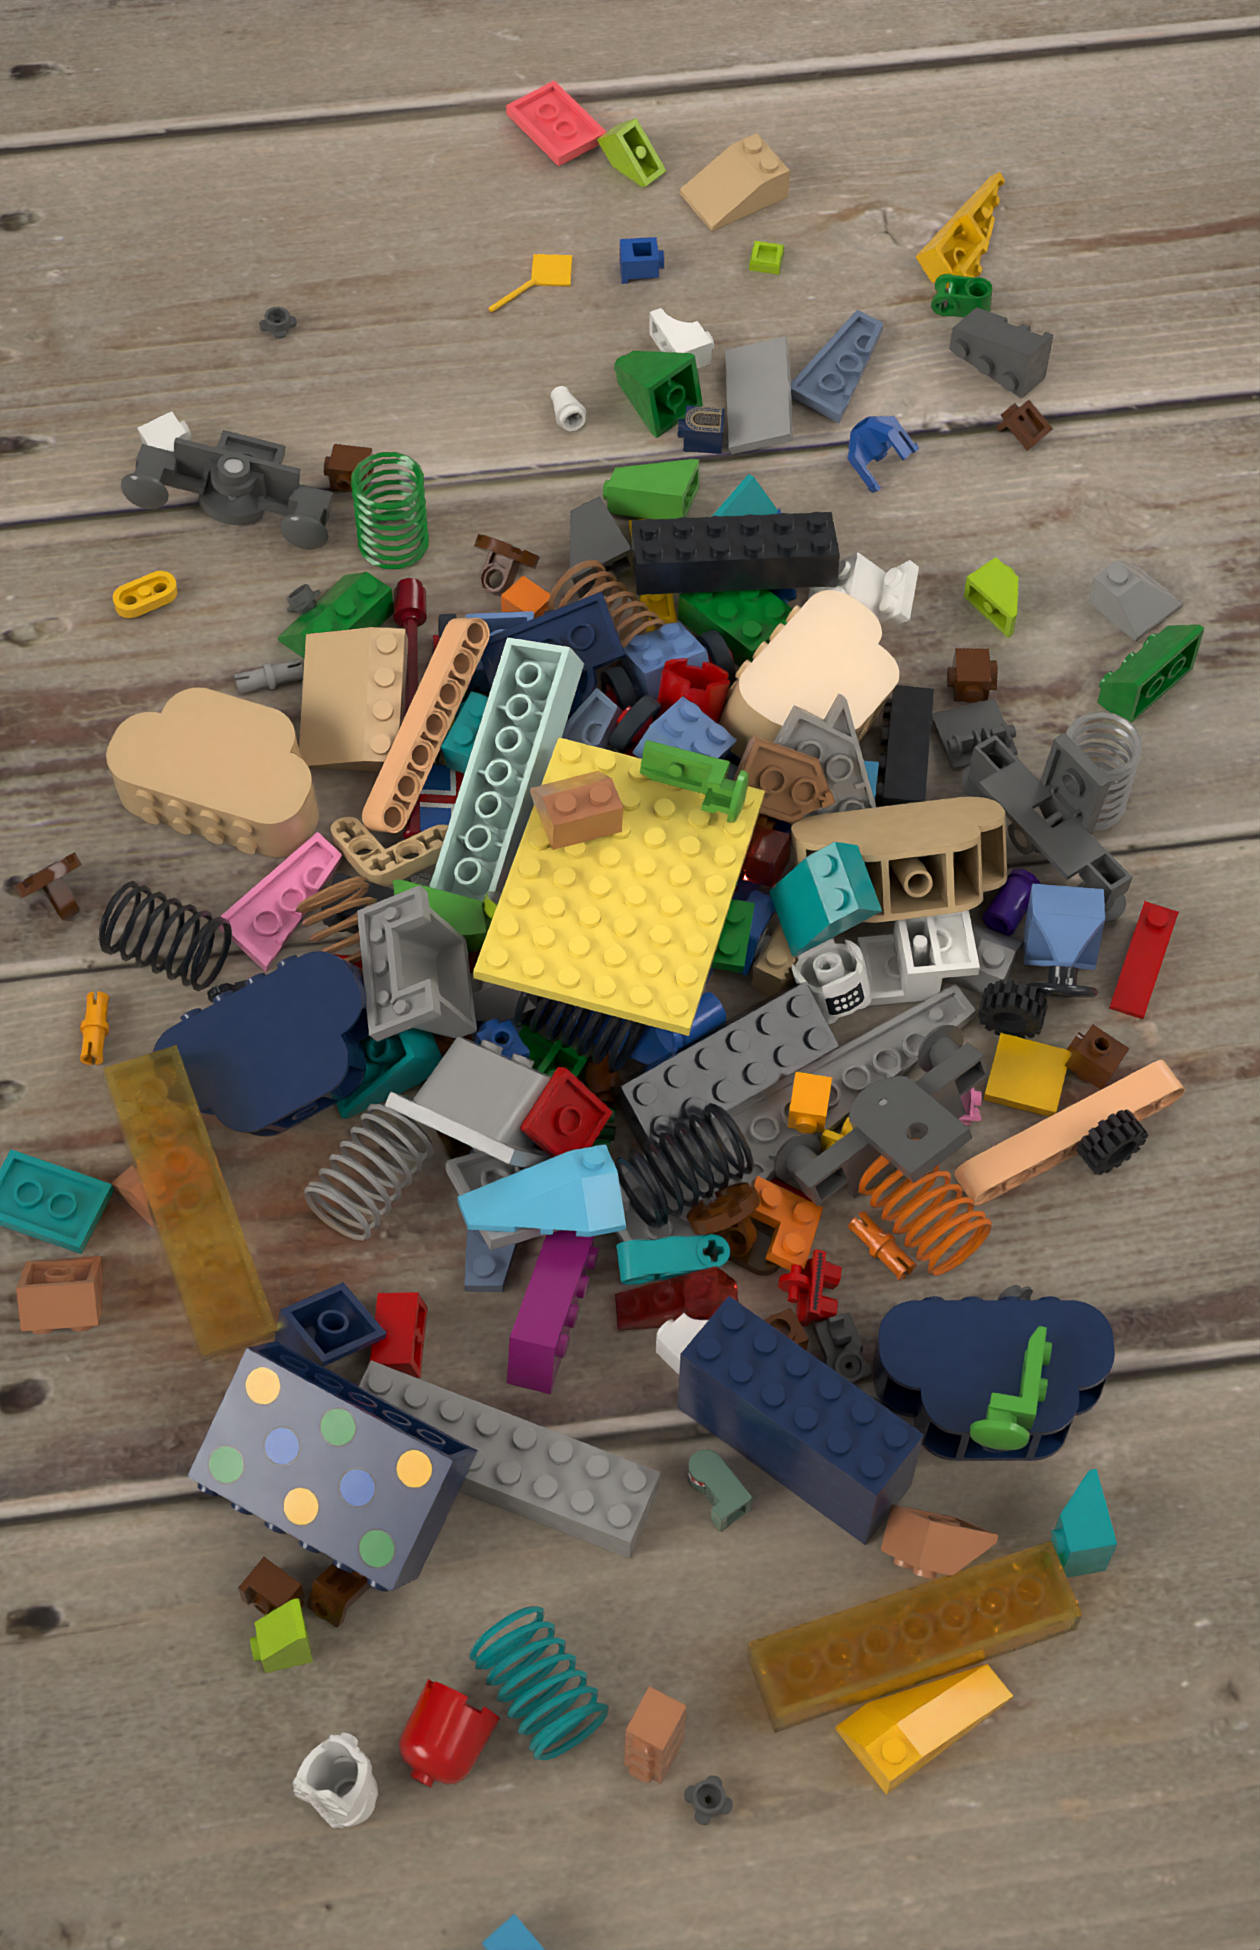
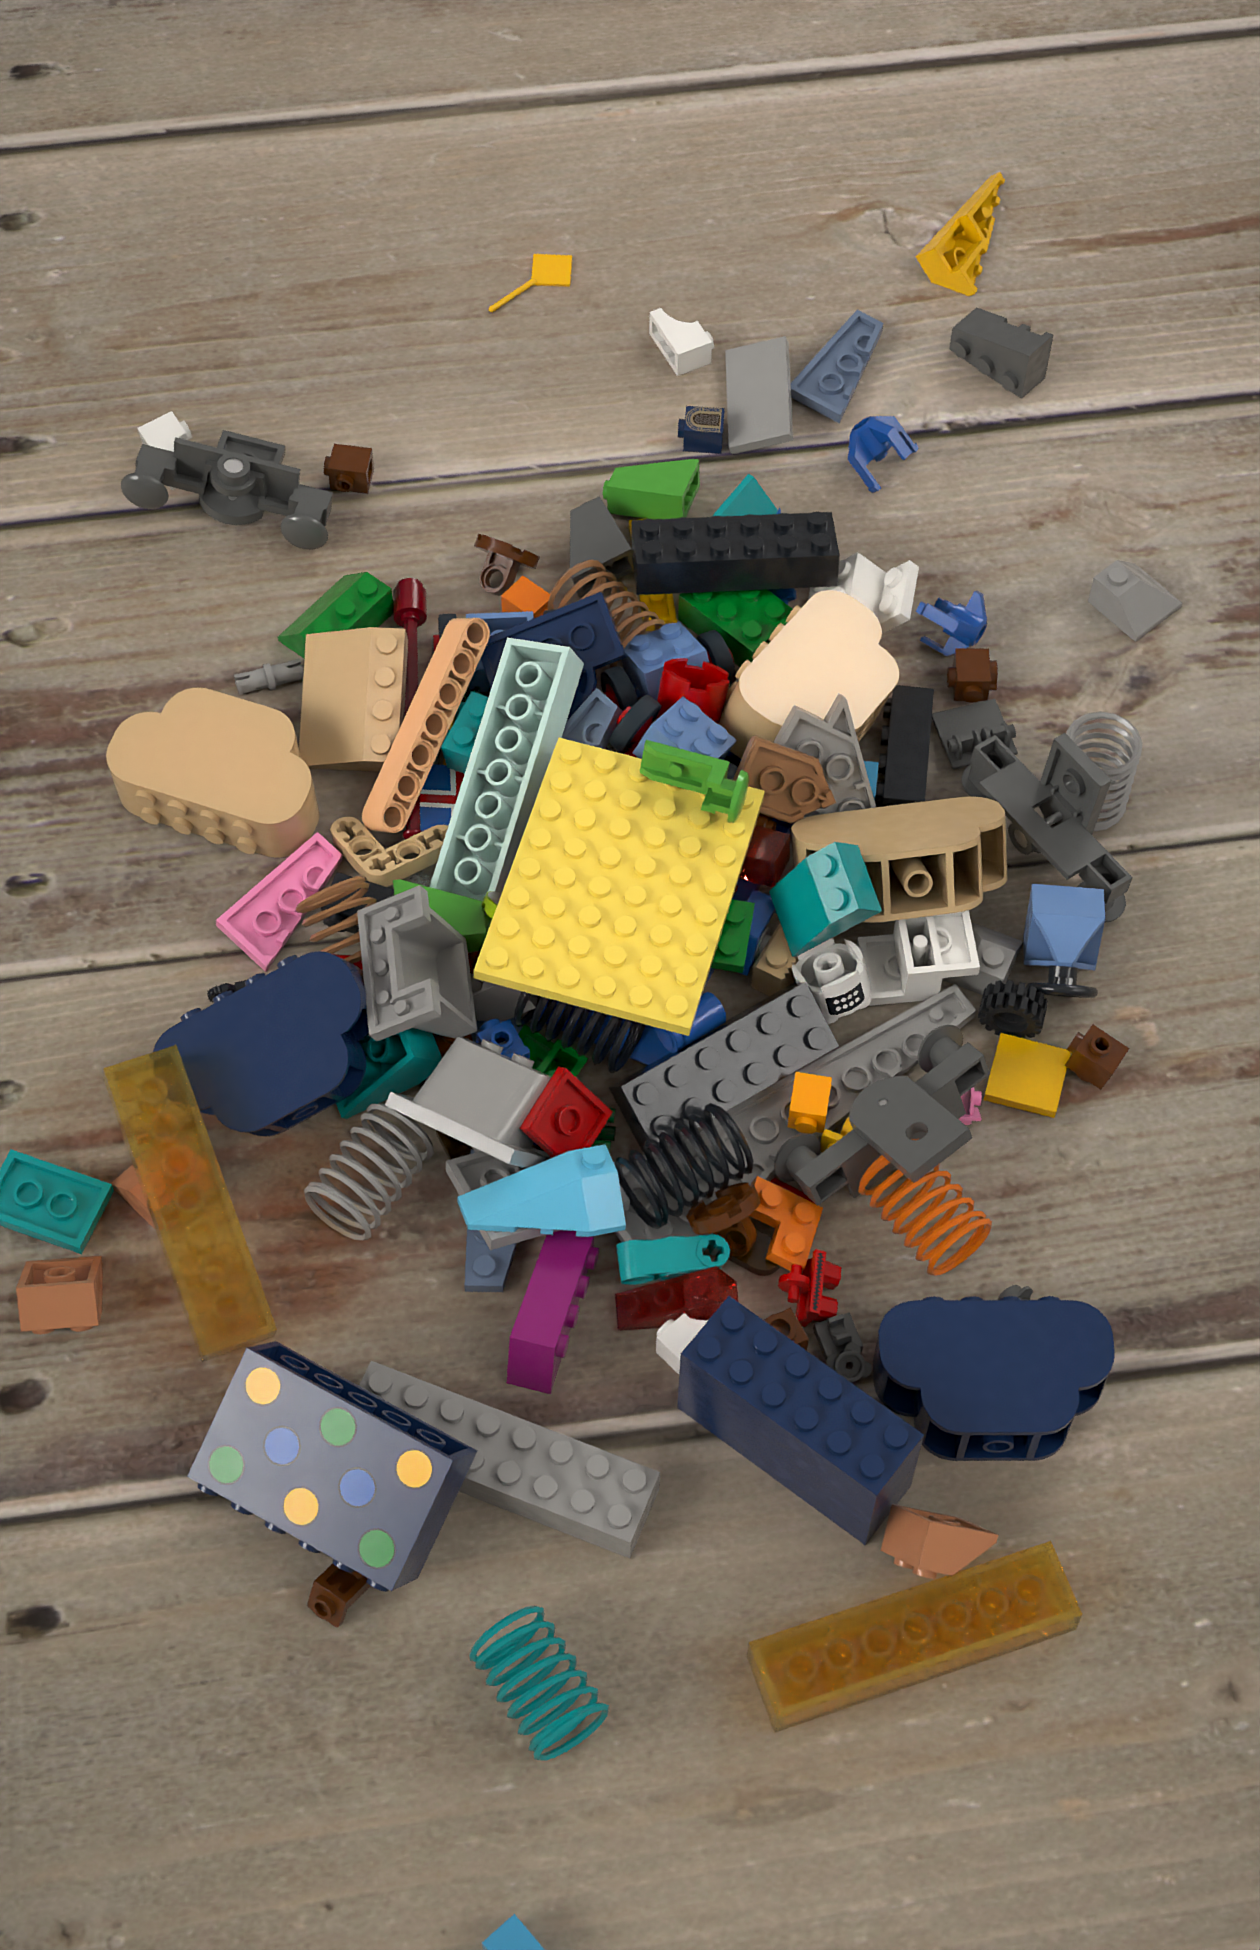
reddish brown tile [13,852,82,921] -> none
light orange pin [80,991,110,1065] -> none
black piece [98,881,232,991] -> none
yellow plate [112,571,178,618] -> none
reddish brown brick [238,1557,305,1616] -> none
lime slope [249,1598,313,1673] -> none
dark grey plate [259,307,297,339] -> none
dark blue slope [275,1282,387,1367] -> none
dark grey plate [286,584,321,614] -> none
white helmet [293,1732,378,1829] -> none
green piece [351,452,429,569] -> none
red hinge [369,1292,428,1378] -> none
red cylinder [398,1679,500,1788] -> none
coral plate [506,80,606,167] -> none
nougat slope [530,770,624,850] -> none
white cone [551,386,586,431] -> none
reddish brown brick [582,1054,621,1108] -> none
lime slope [597,118,666,187] -> none
green slope [614,350,703,438] -> none
blue brick [619,237,664,284] -> none
nougat brick [625,1686,687,1784] -> none
tan slope [680,133,790,232] -> none
dark grey plate [684,1775,733,1825] -> none
sand green leg [688,1449,753,1532] -> none
lime tile [749,241,785,275] -> none
yellow wedge [835,1664,1013,1795] -> none
orange pin [848,1211,917,1281] -> none
green piece [931,274,993,317] -> none
light nougat beam [953,1060,1185,1206] -> none
lime slope [963,557,1019,638] -> none
bright green piece [970,1326,1052,1450] -> none
dark purple piece [982,869,1041,936] -> none
reddish brown bracket [995,399,1053,451] -> none
teal slope [1046,1469,1117,1579] -> none
black tyre [1076,1109,1148,1175] -> none
green slope [1097,624,1205,723] -> none
red slope [1109,901,1179,1019] -> none
none -> blue piece [915,591,987,656]

